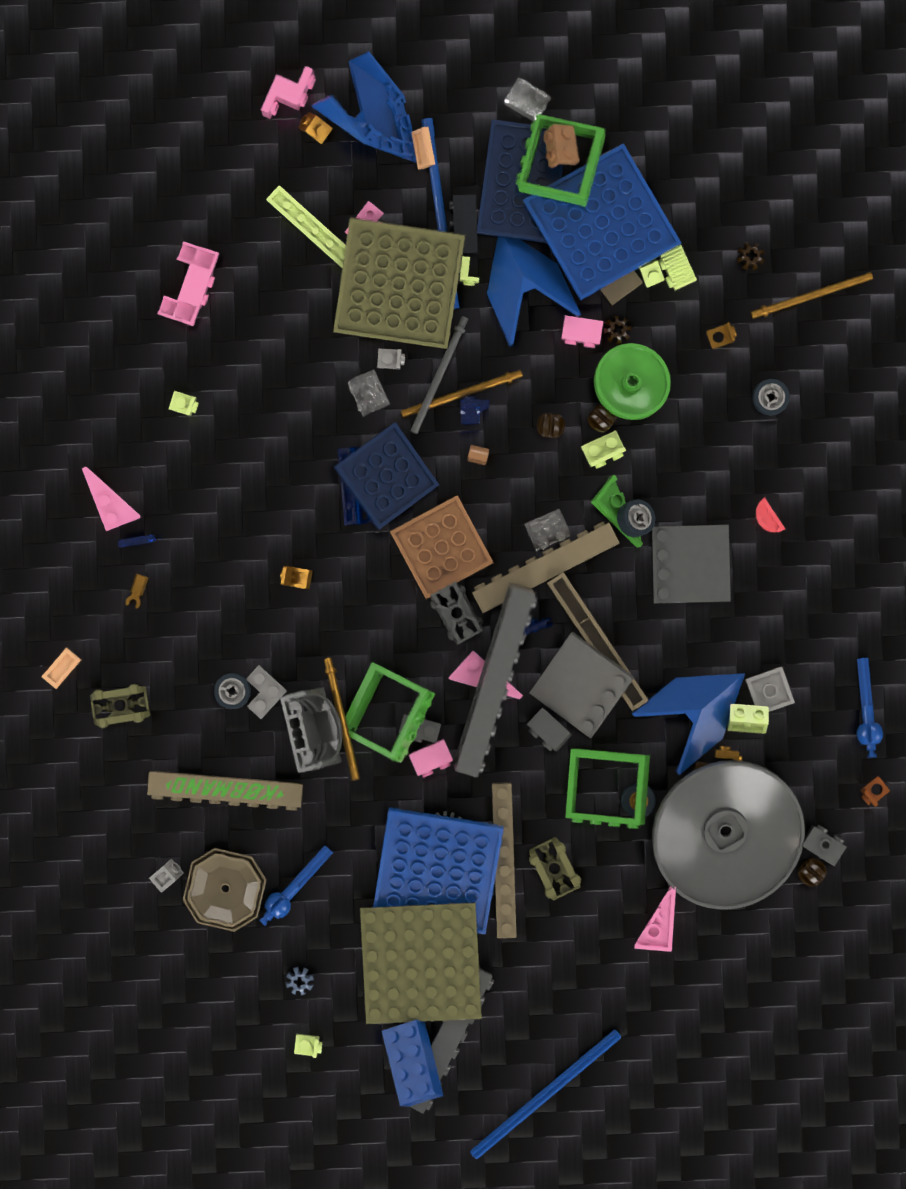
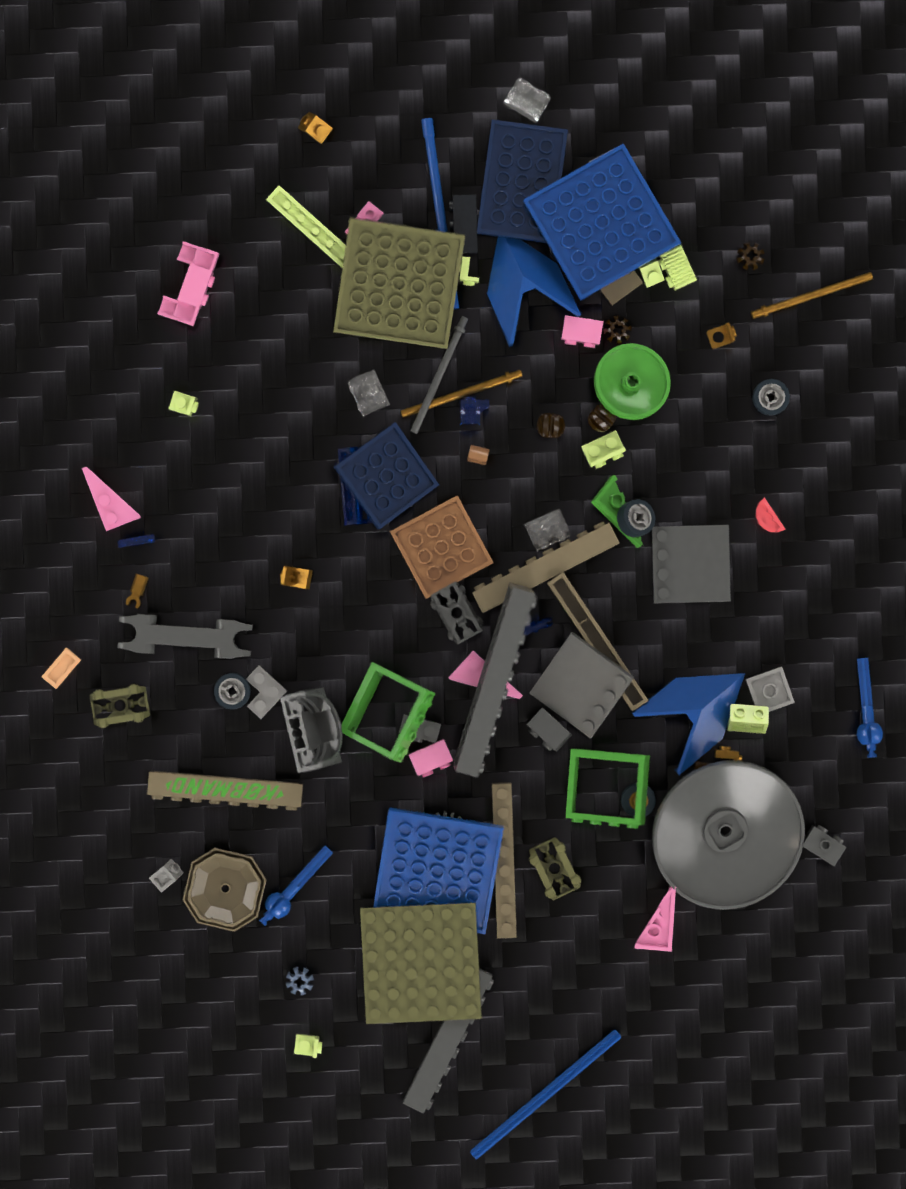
bright pink bracket [261,67,316,119] -> none
blue windscreen [312,51,417,163] -> none
pearl gold bar [324,658,360,780] -> none
light grey bracket [377,349,405,370] -> none
blue brick [382,1020,443,1107] -> none
light nougat tile [411,127,435,170] -> none
bright green window [516,114,605,207] -> none
medium nougat bracket [544,124,579,168] -> none
dark brown piece [798,858,827,887] -> none
dark orange bracket [860,776,890,807] -> none
none -> dark grey piece [118,614,253,659]

